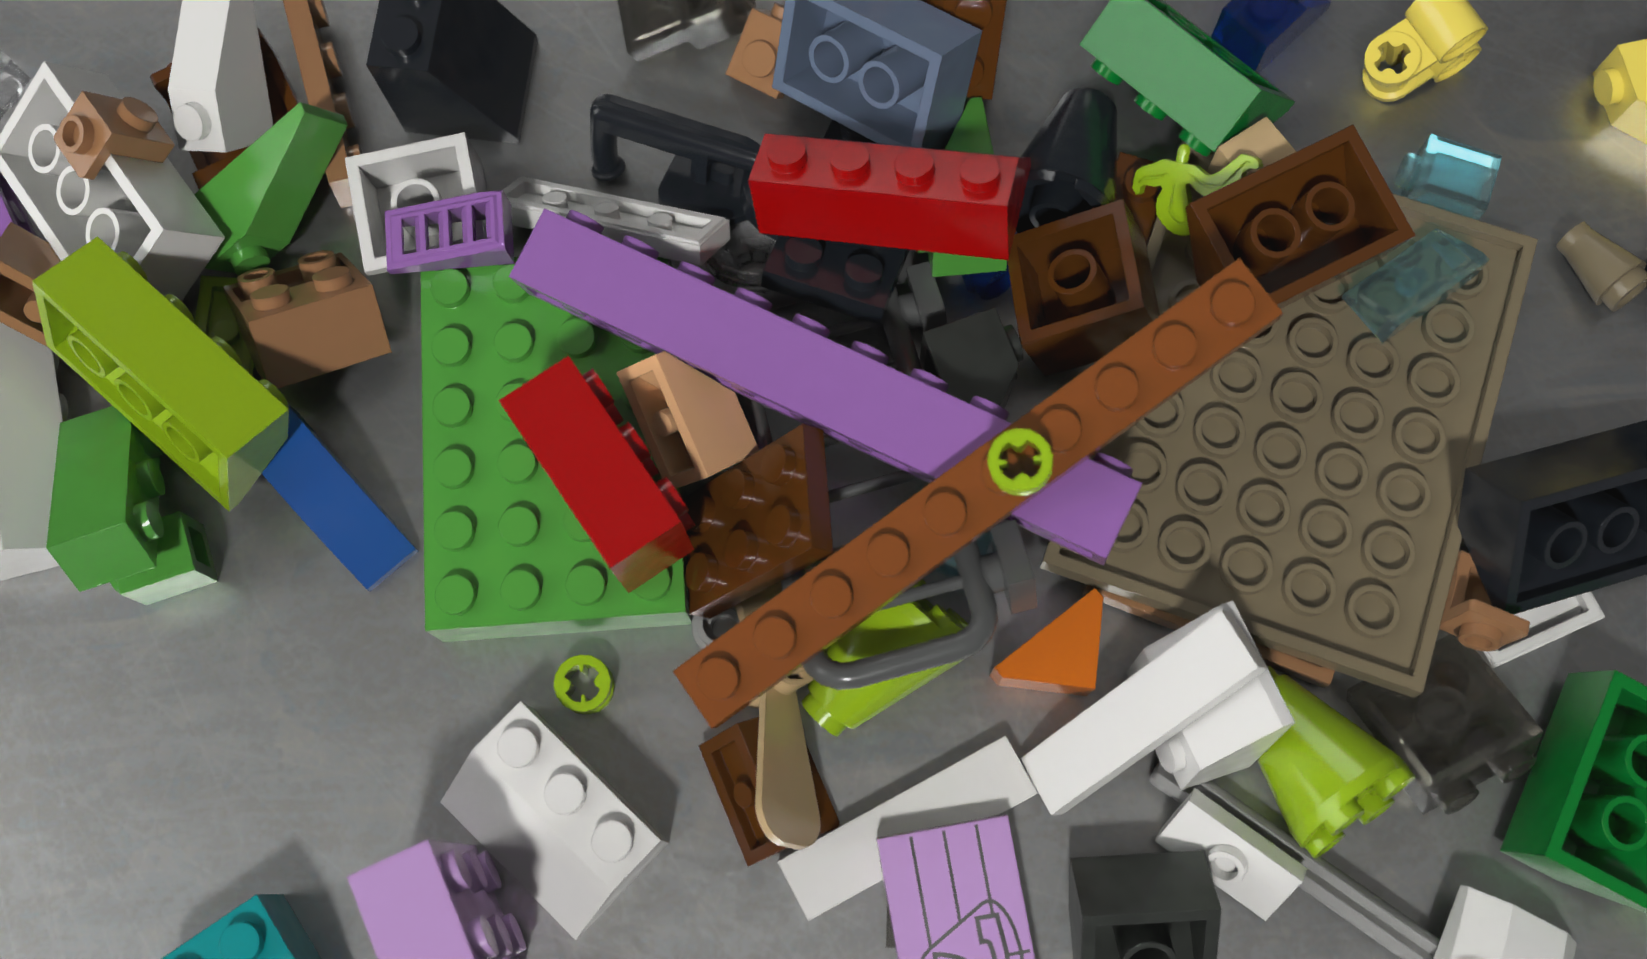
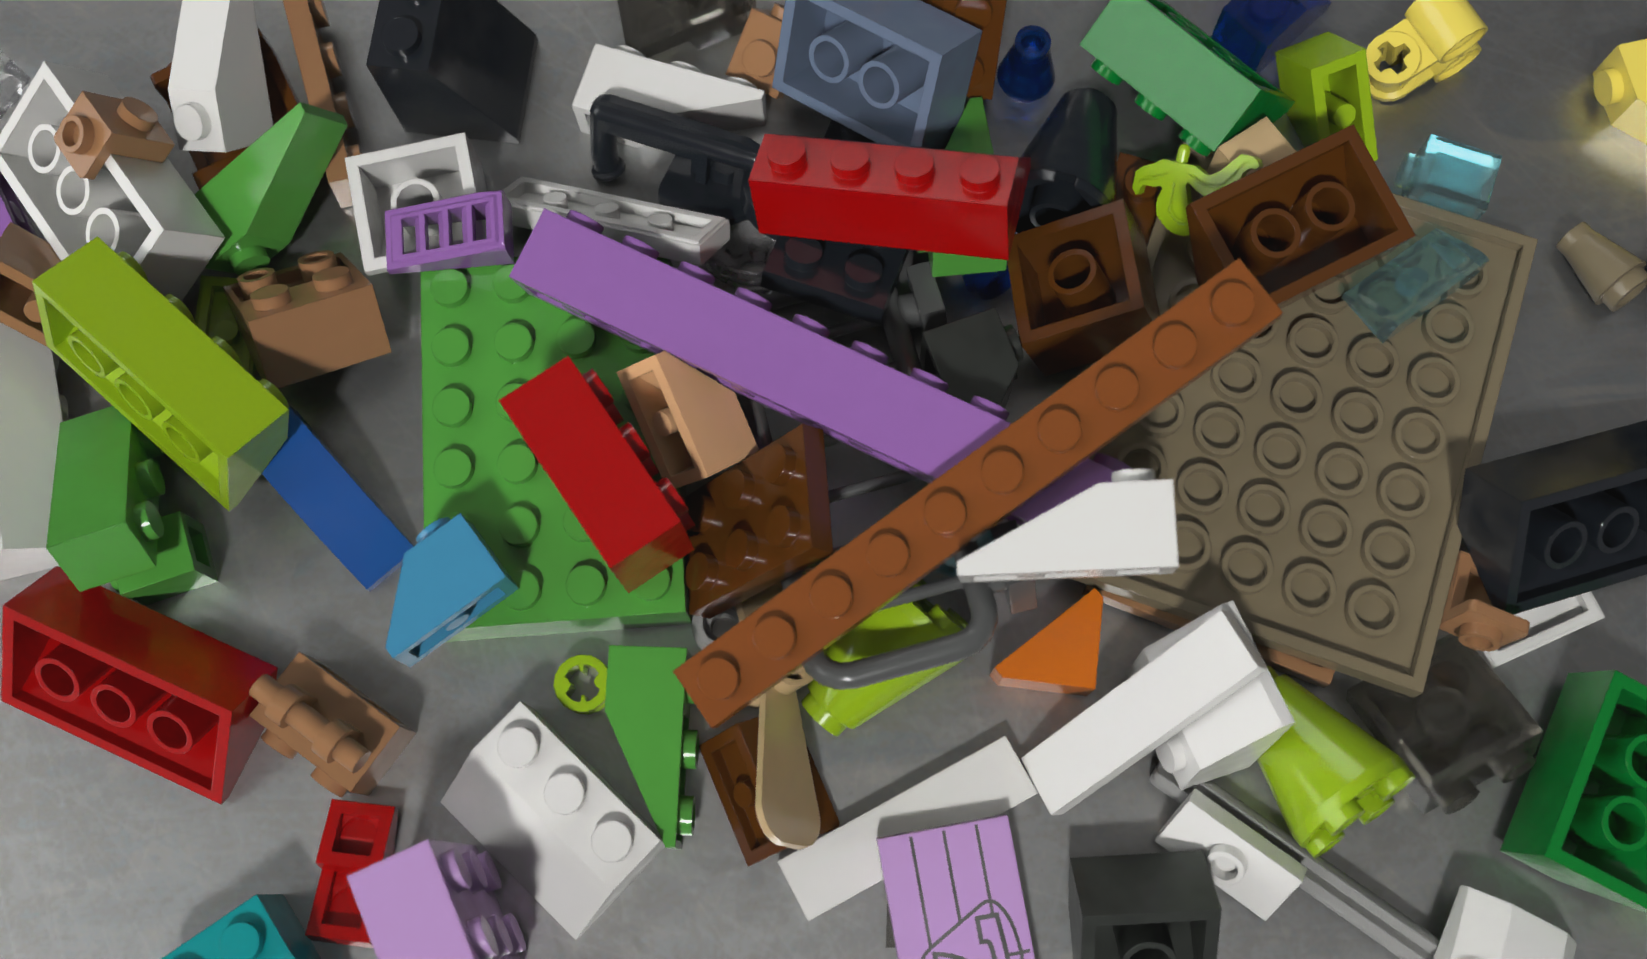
lime bush [988,428,1053,497] -> none
none -> red slope [1,566,278,805]
none -> medium nougat brick [249,652,416,797]
none -> red slope [305,799,398,948]
none -> dark azure slope [385,513,519,668]
none -> white slope [572,43,767,148]
none -> bright green slope [605,645,699,849]
none -> white slope [957,469,1179,583]
none -> clear blue cone [997,25,1055,103]
none -> lime slope [1275,31,1378,161]

